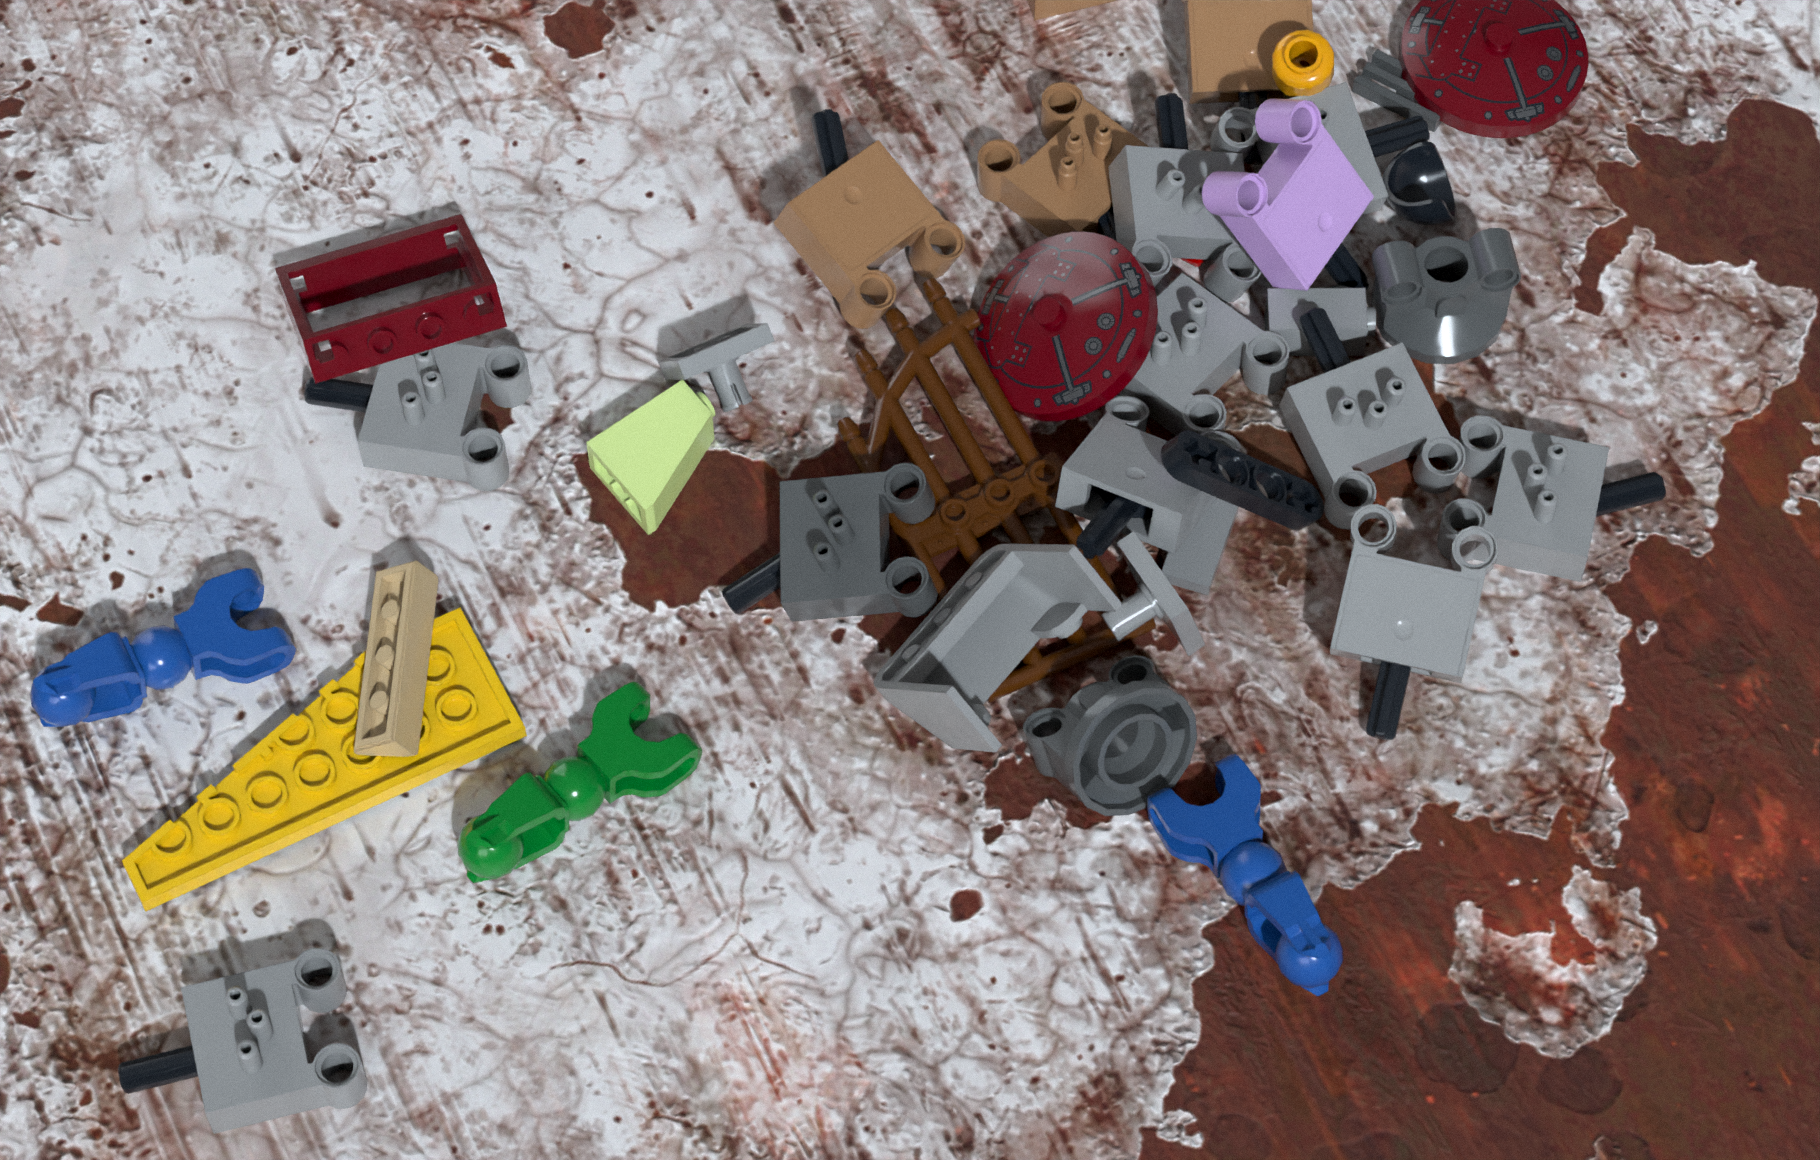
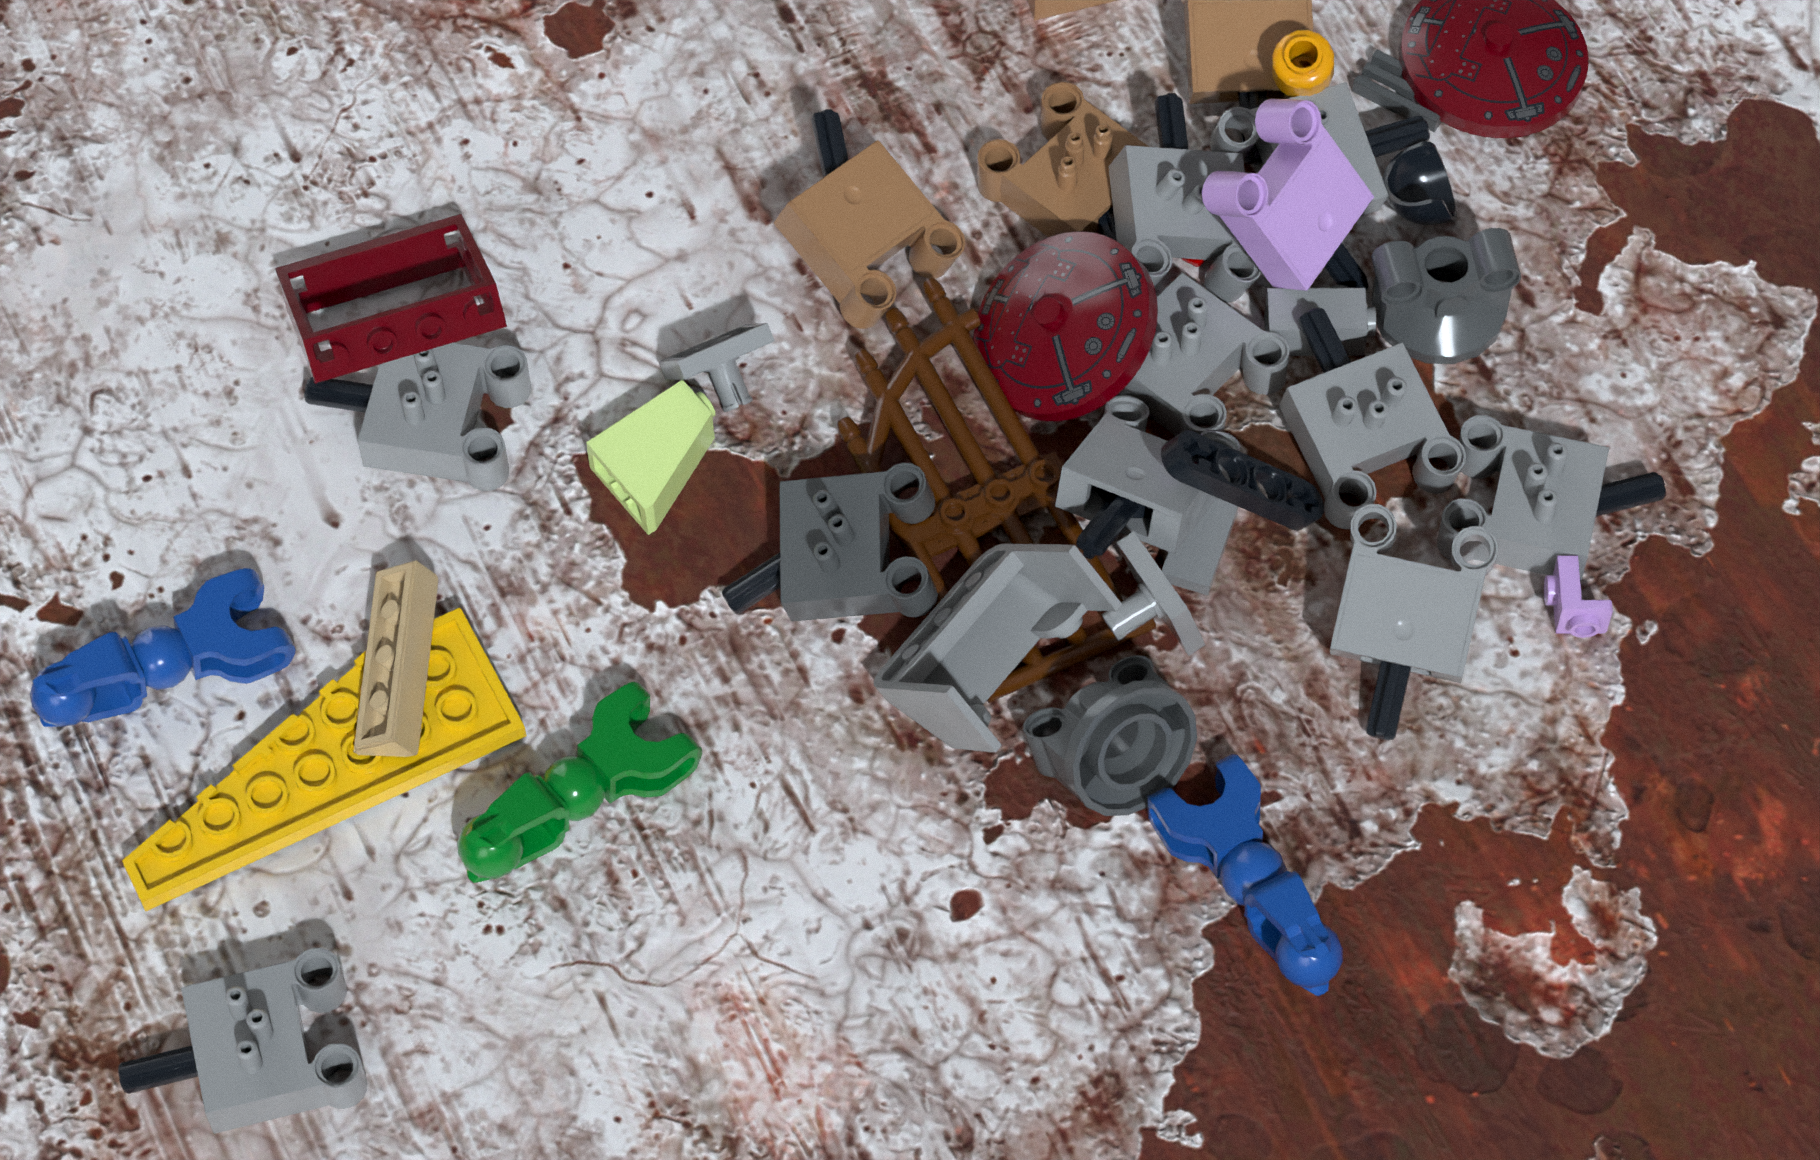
none -> lavender bracket [1544,556,1613,638]

